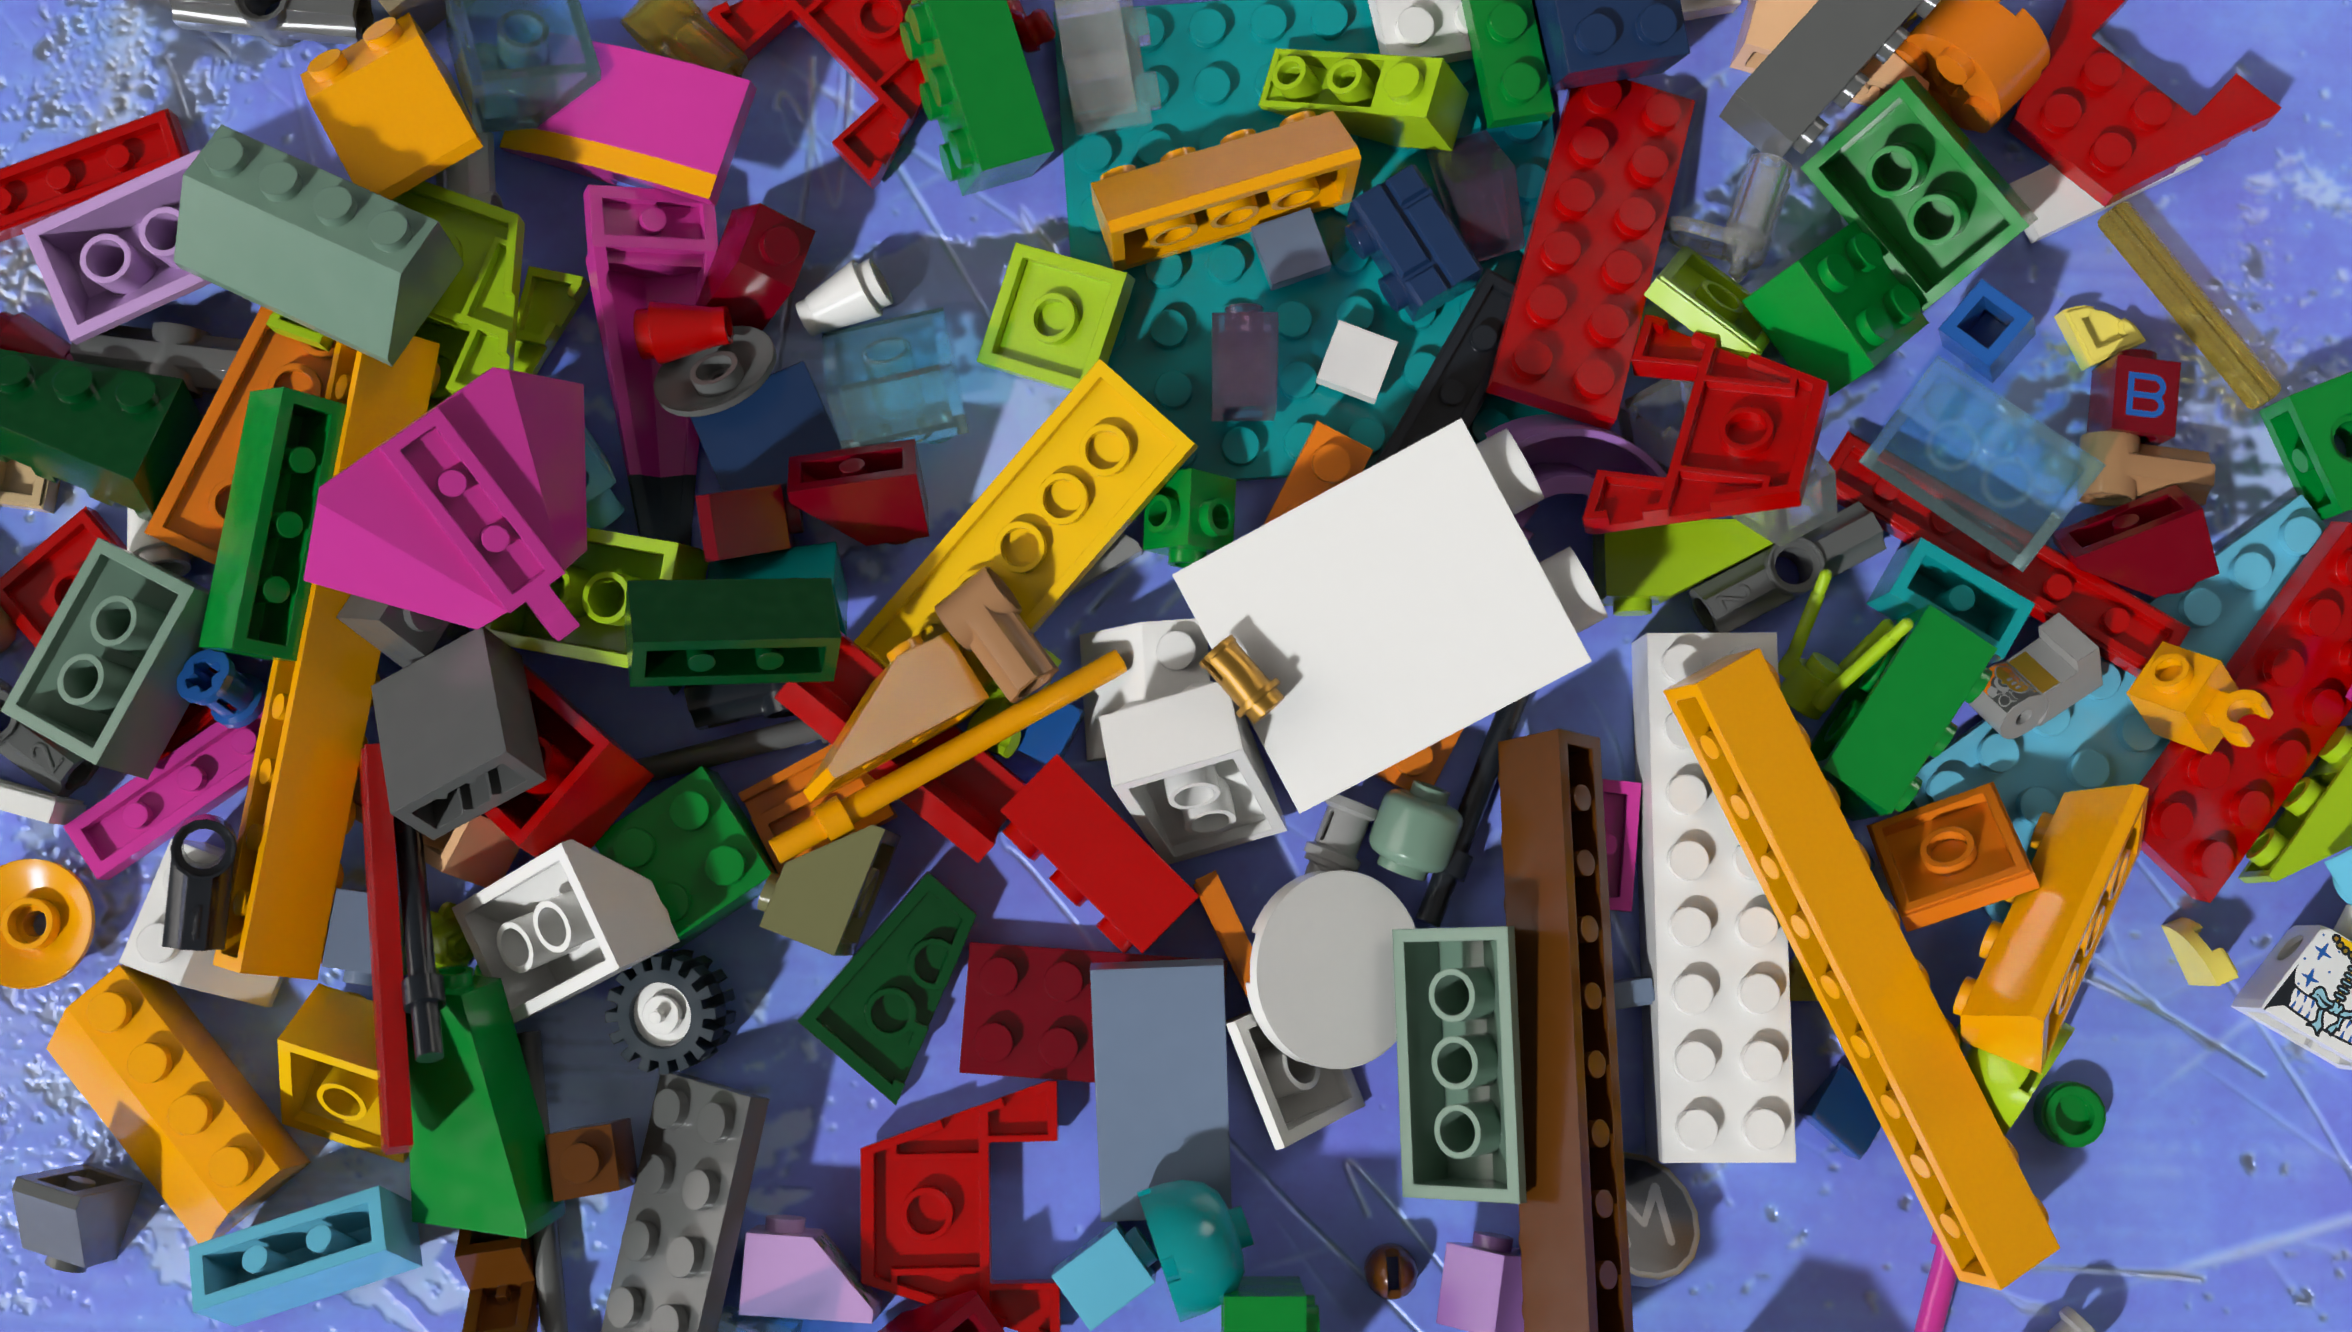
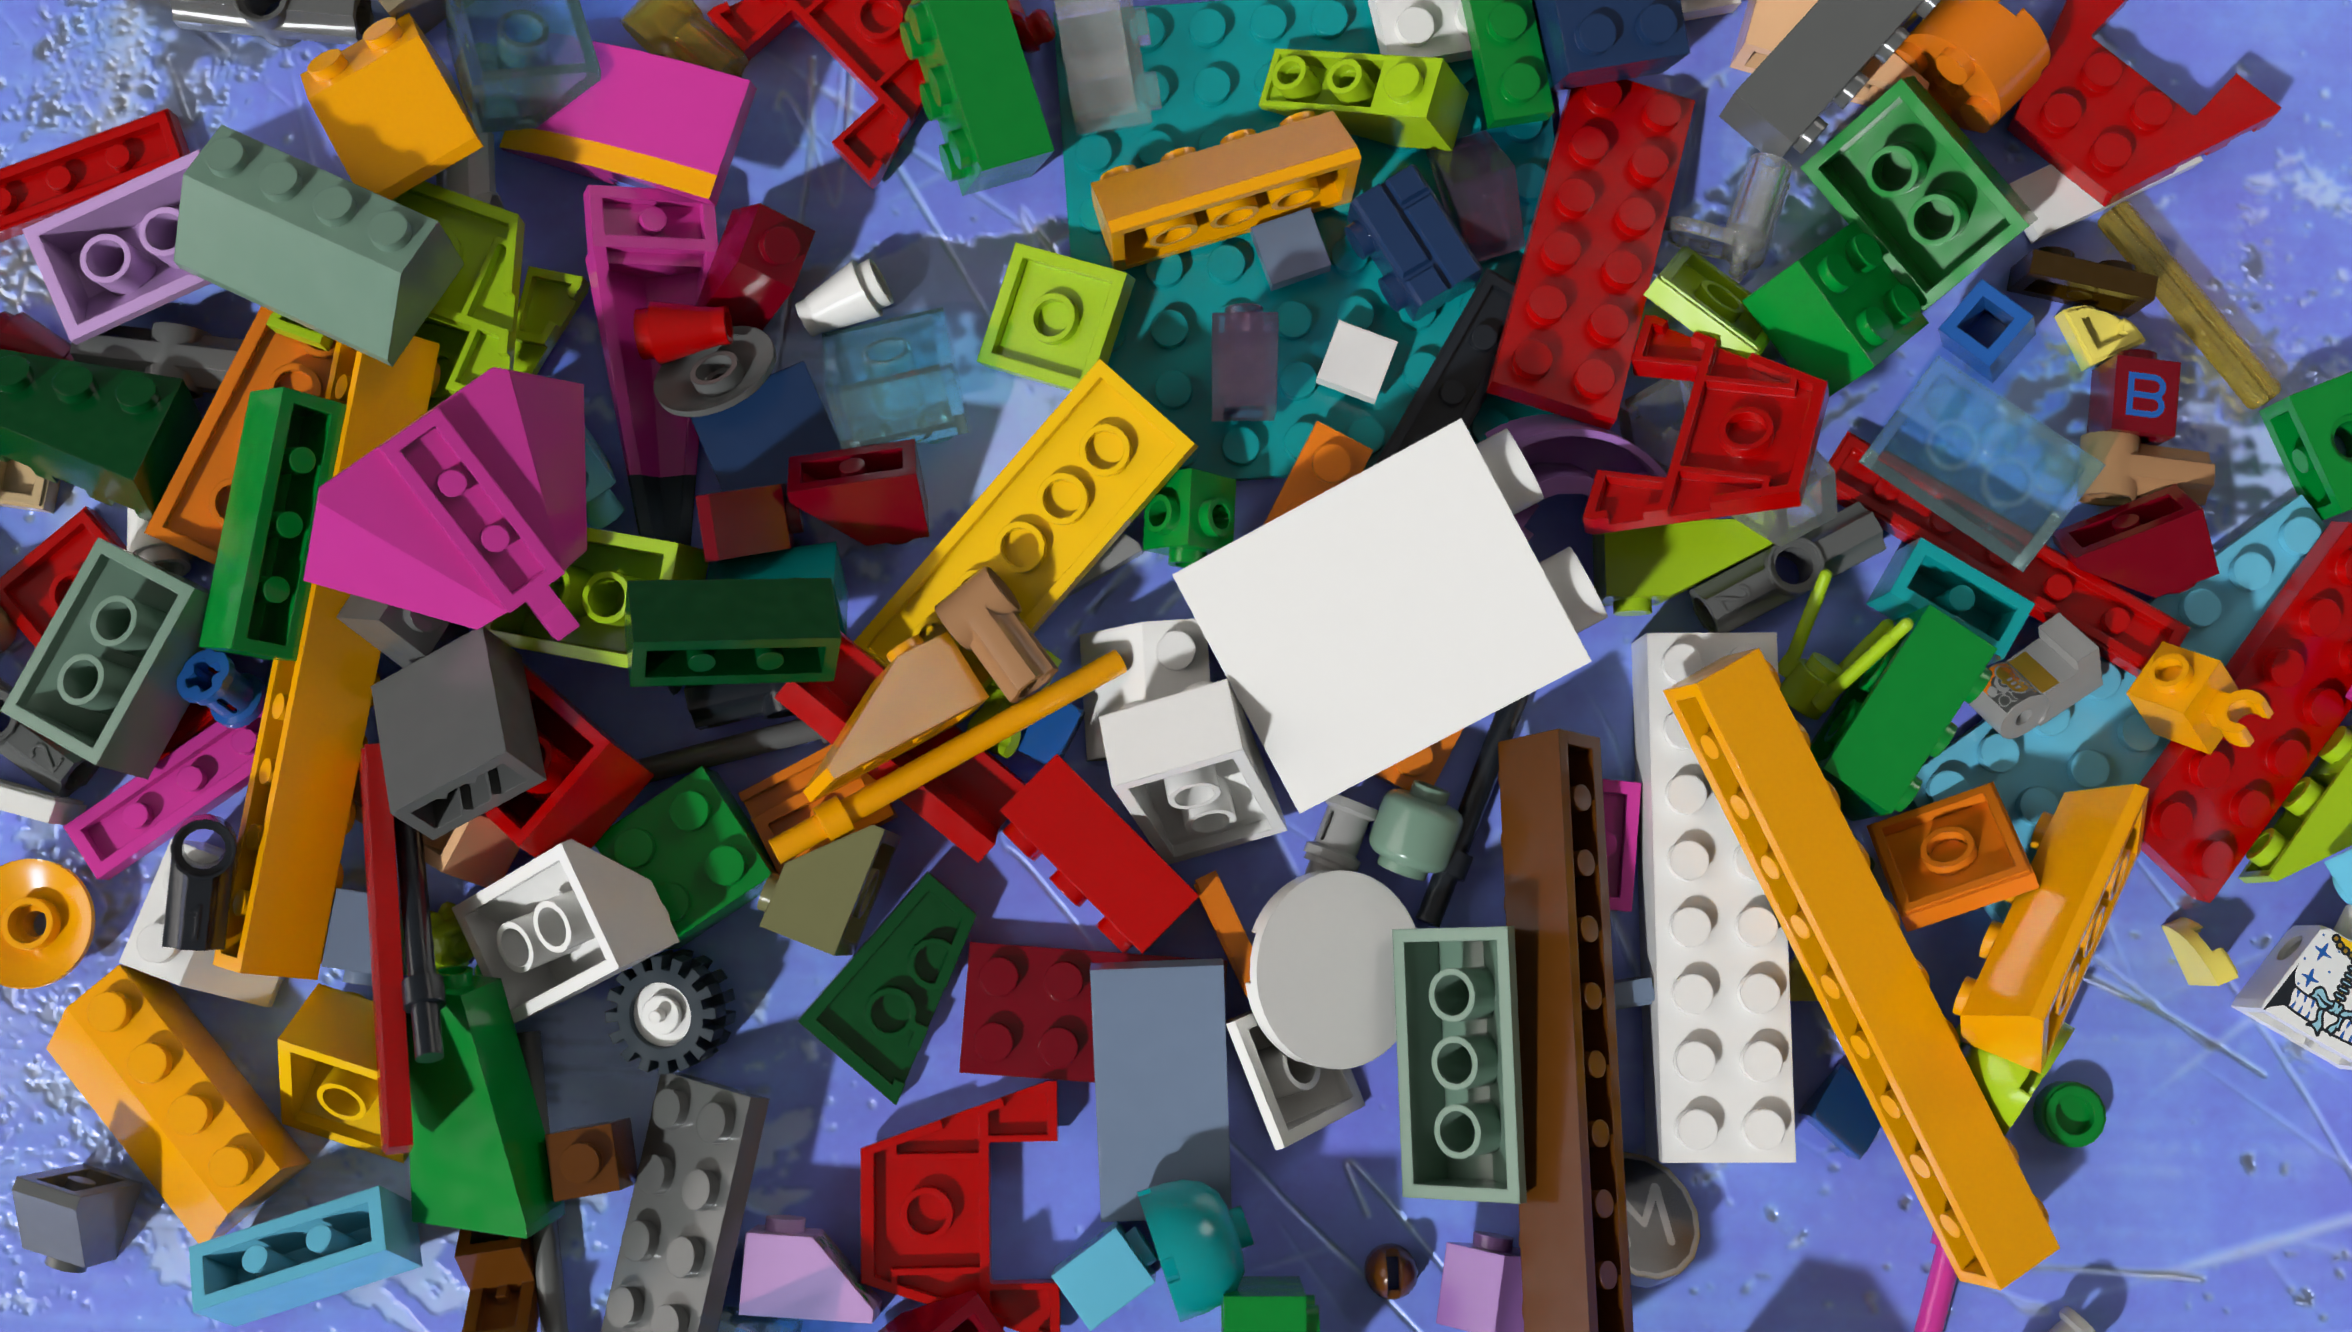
pearl gold pin [1199,635,1285,724] -> none
none -> dark brown plate [2006,246,2159,318]

